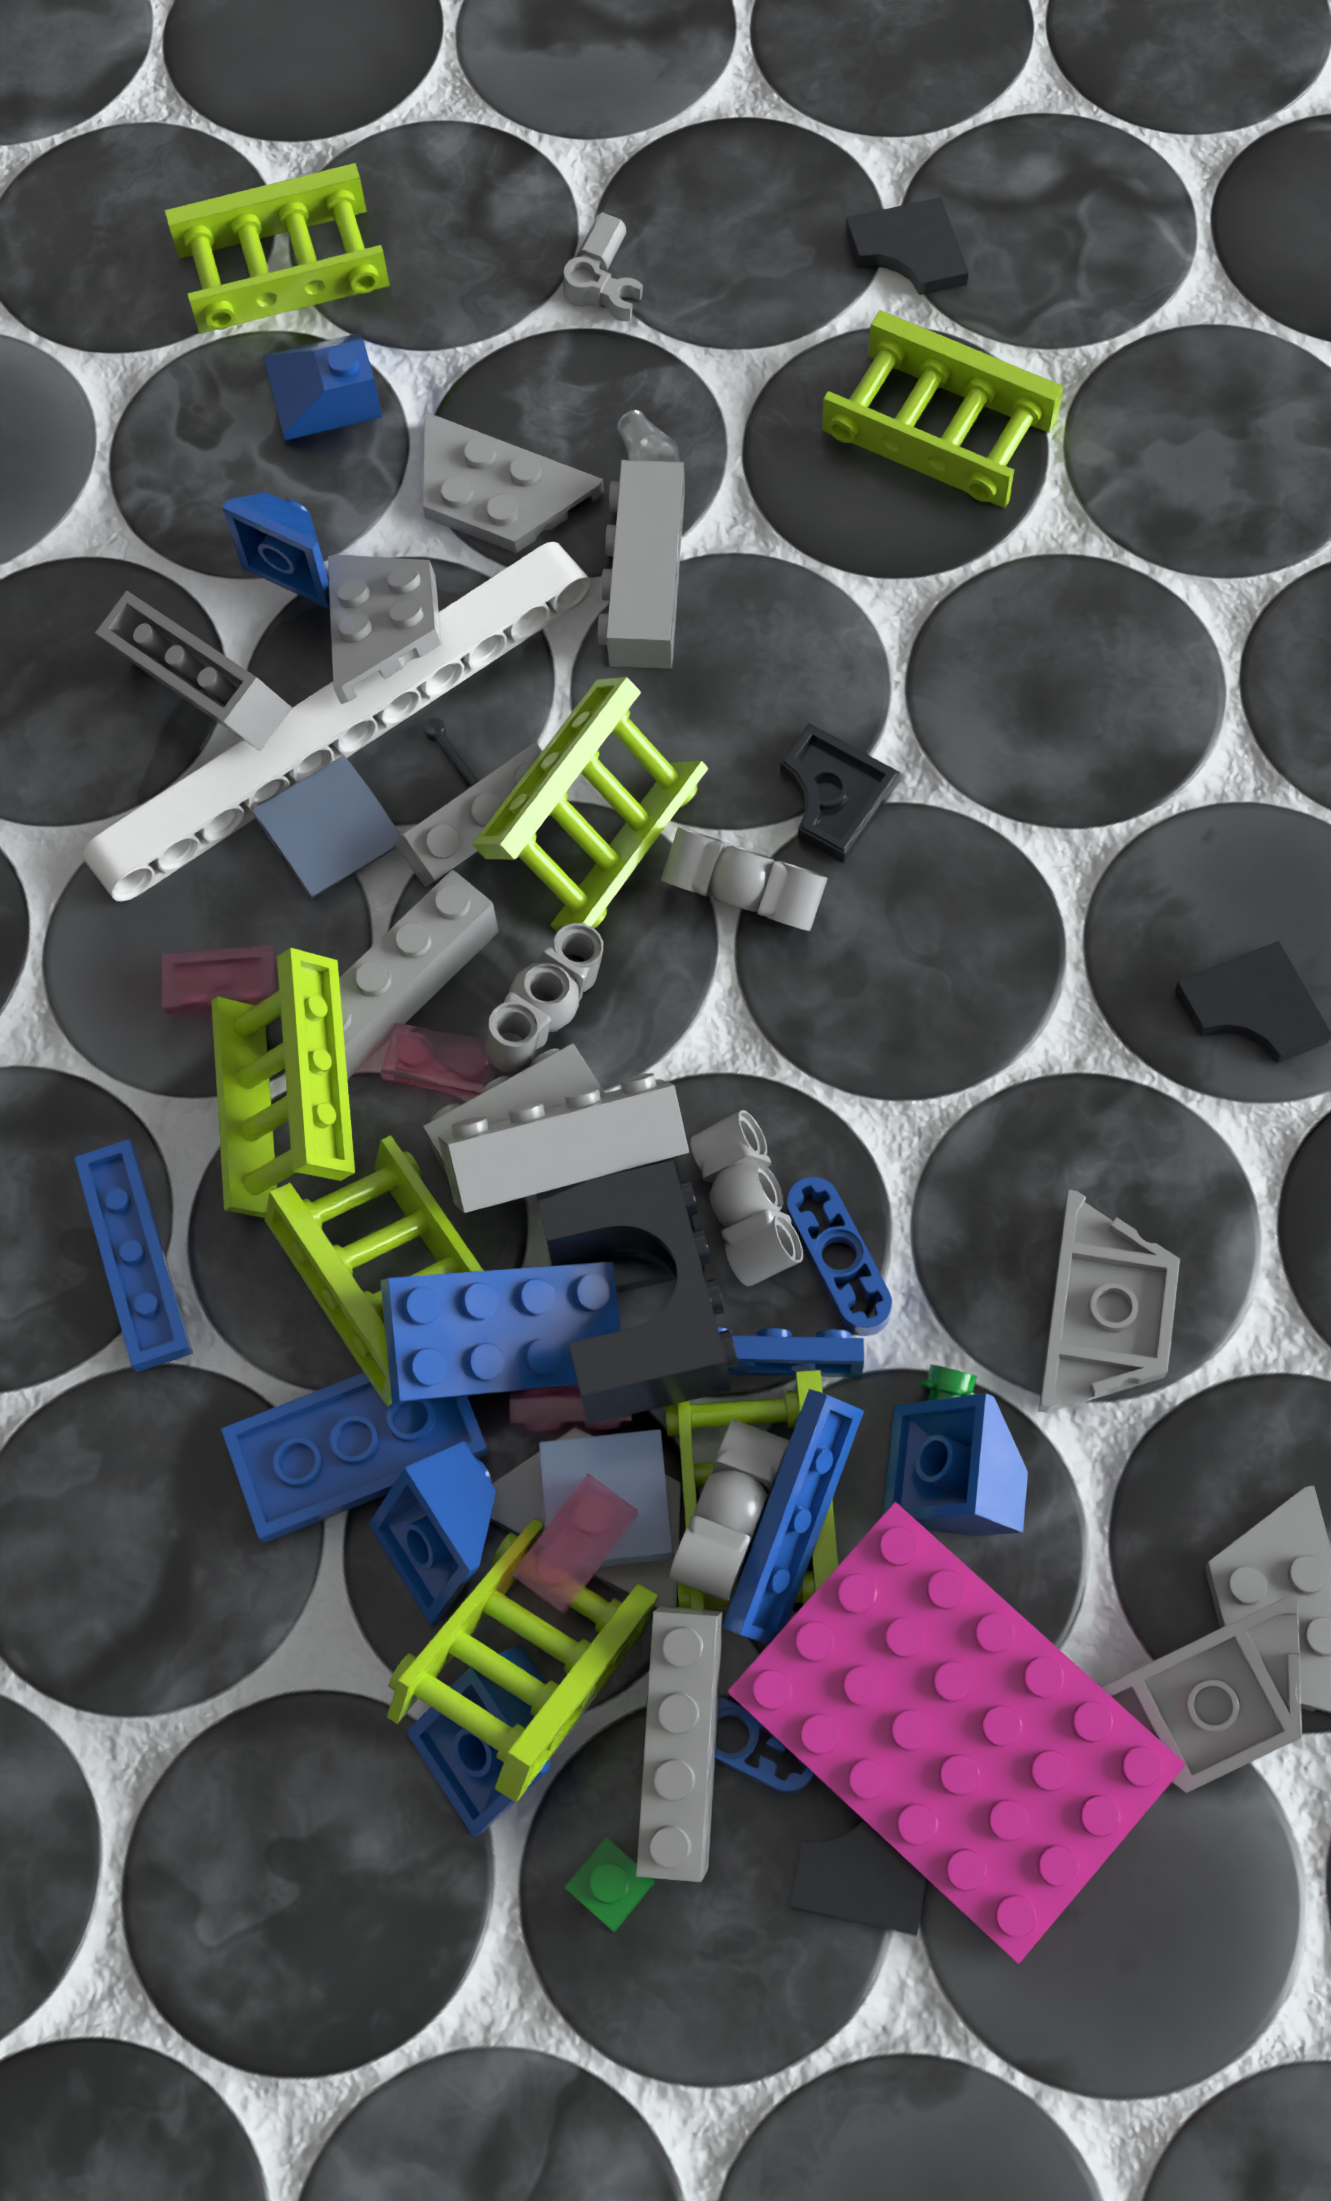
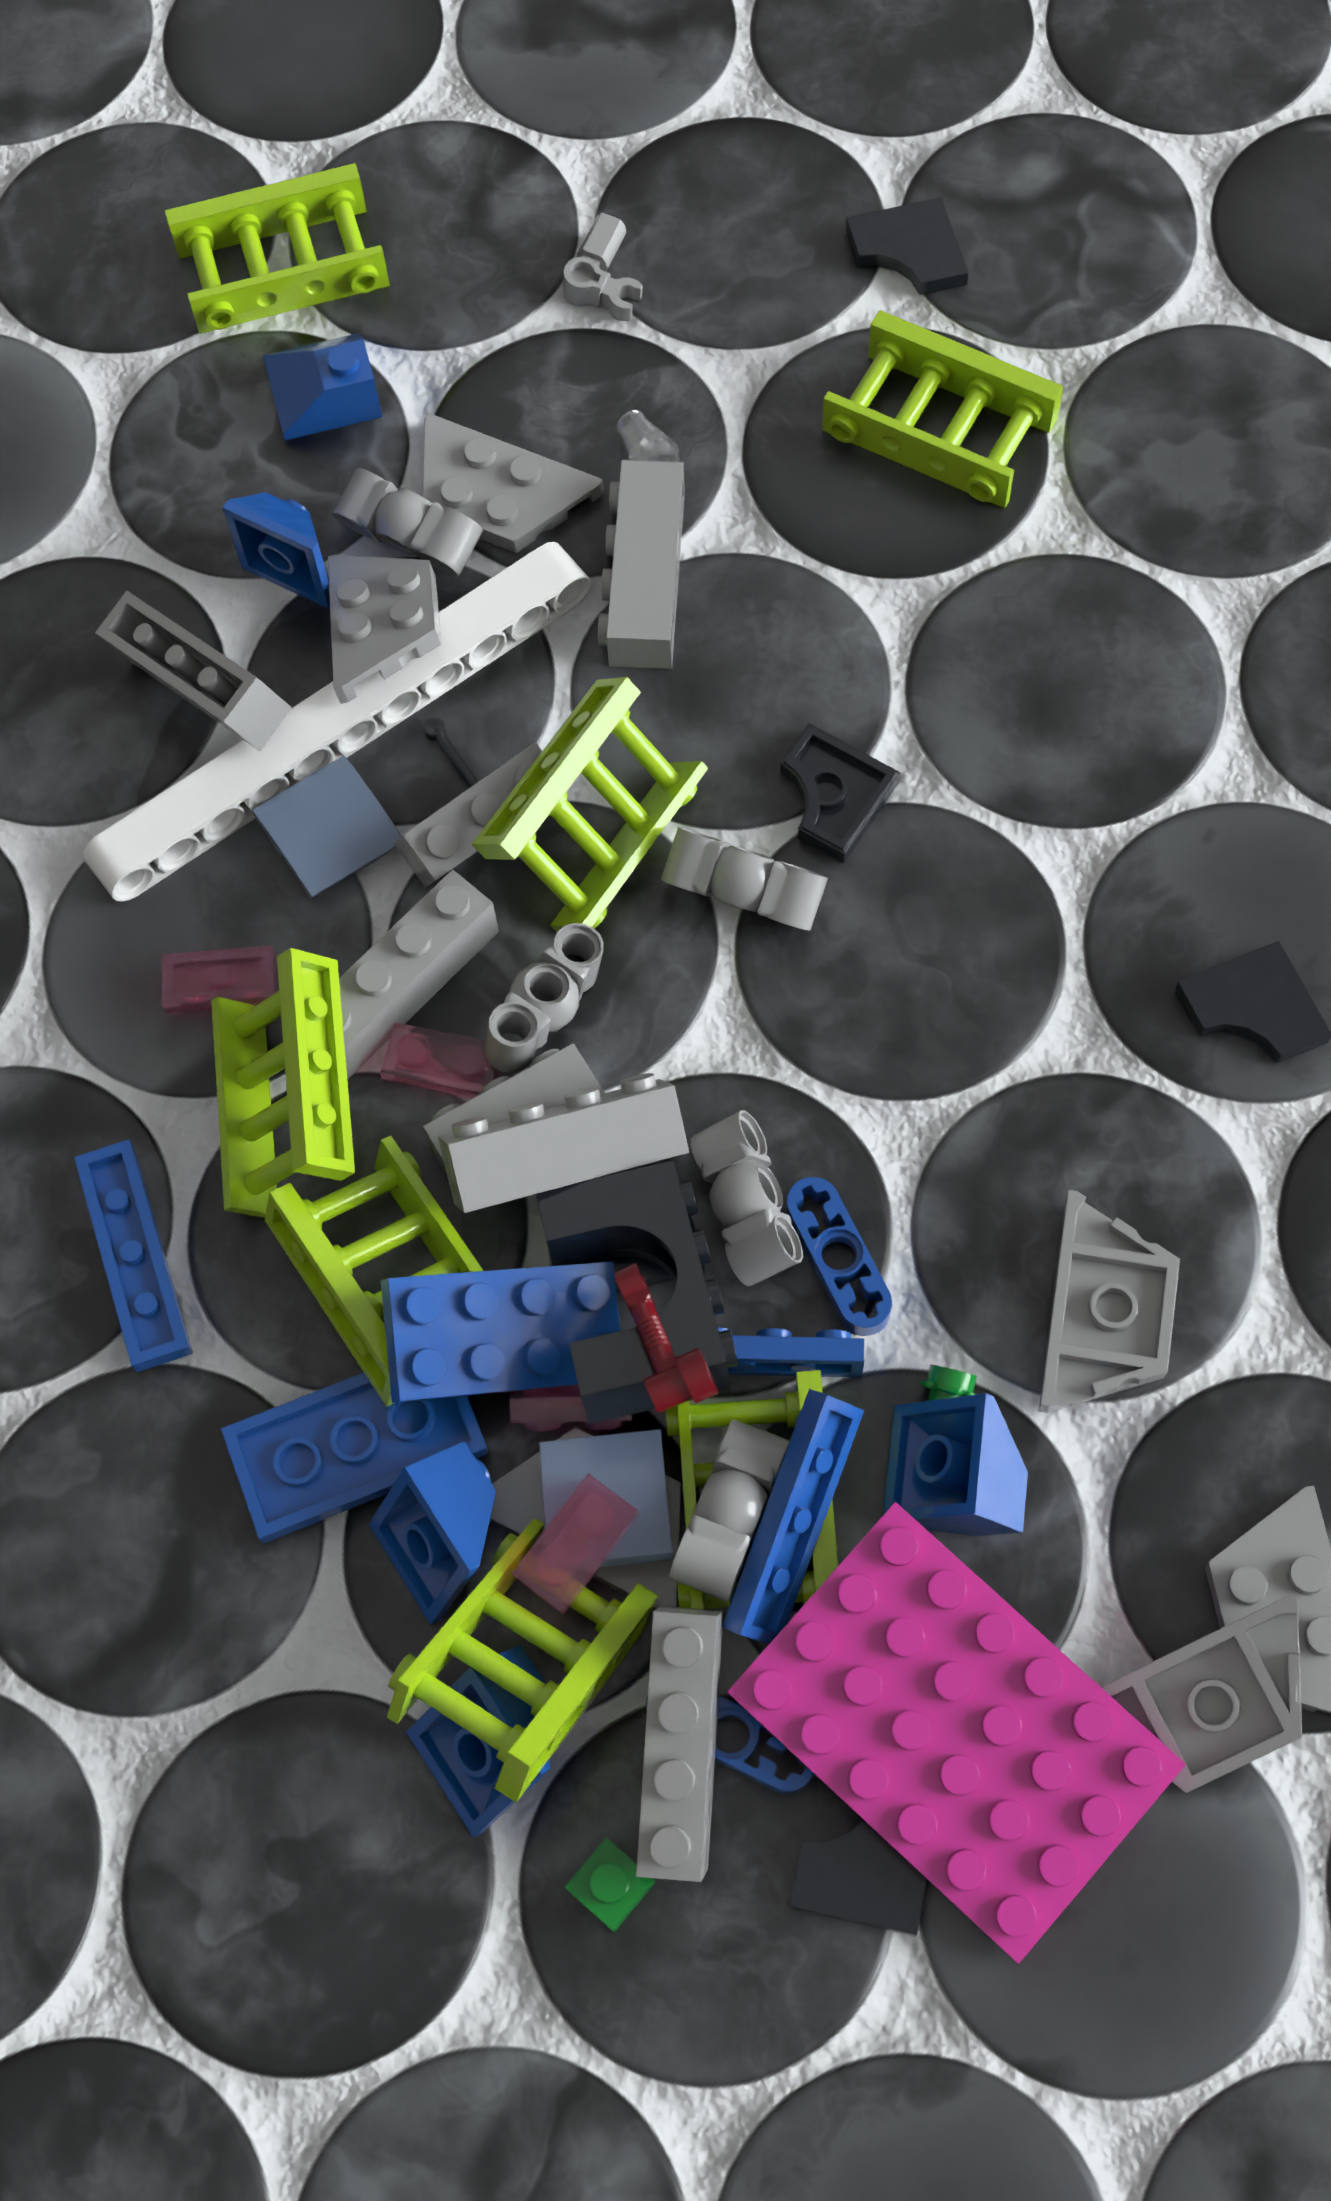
none -> light grey piece [332,468,483,577]
none -> dark red brick [614,1263,719,1413]

